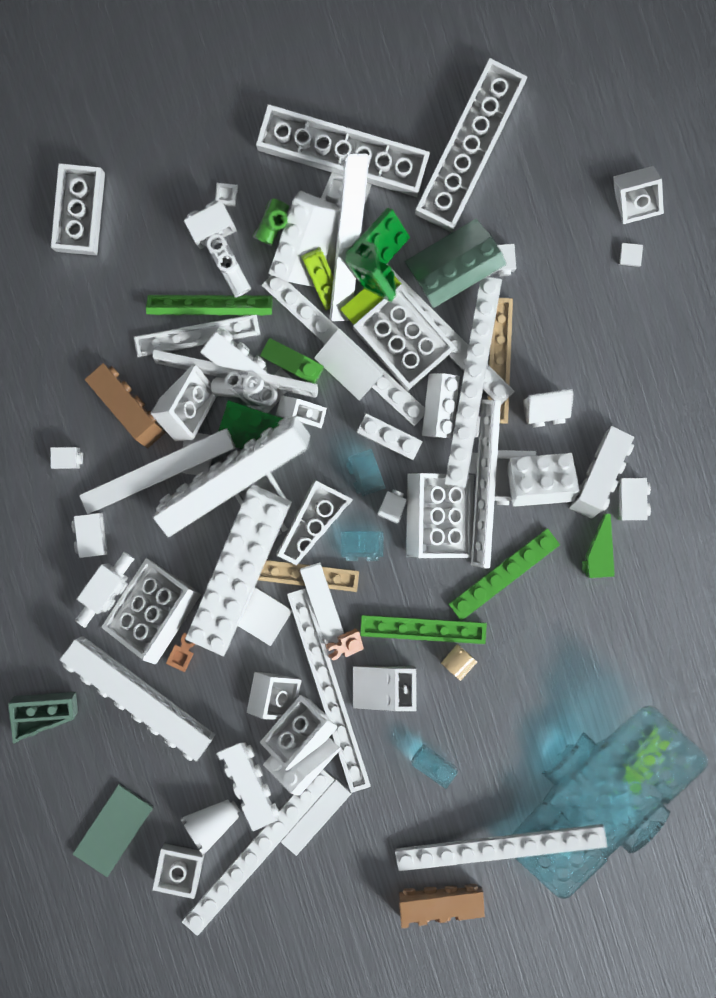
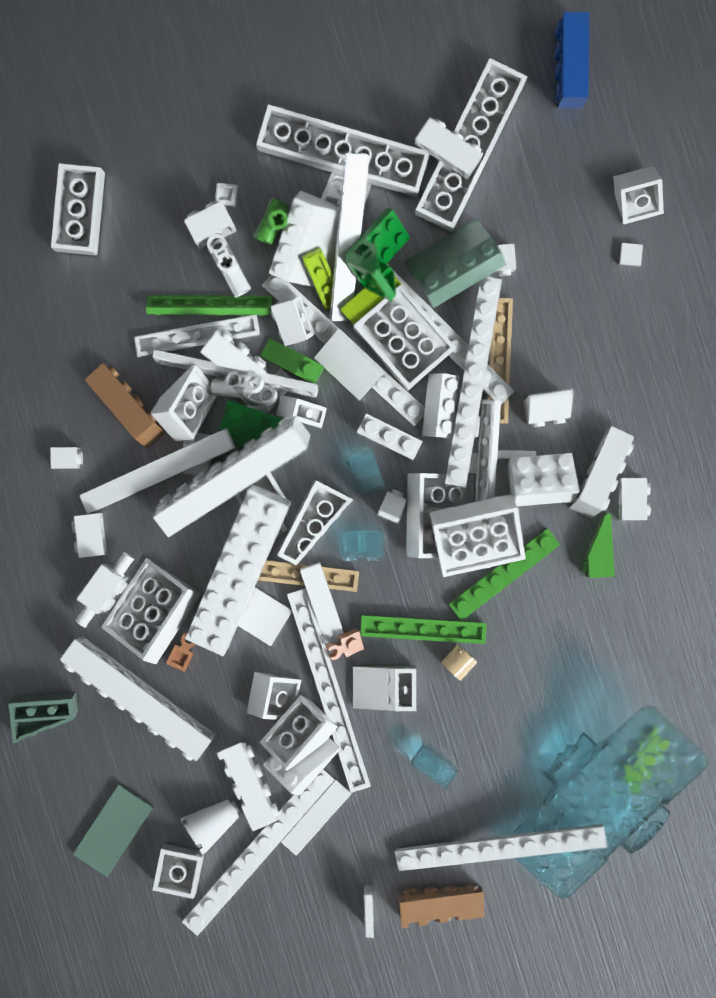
none -> white brick [271,295,314,346]
none -> white tile [364,884,374,938]
none -> white brick [415,118,483,179]
none -> white slope [430,494,526,577]
none -> blue brick [554,12,589,108]

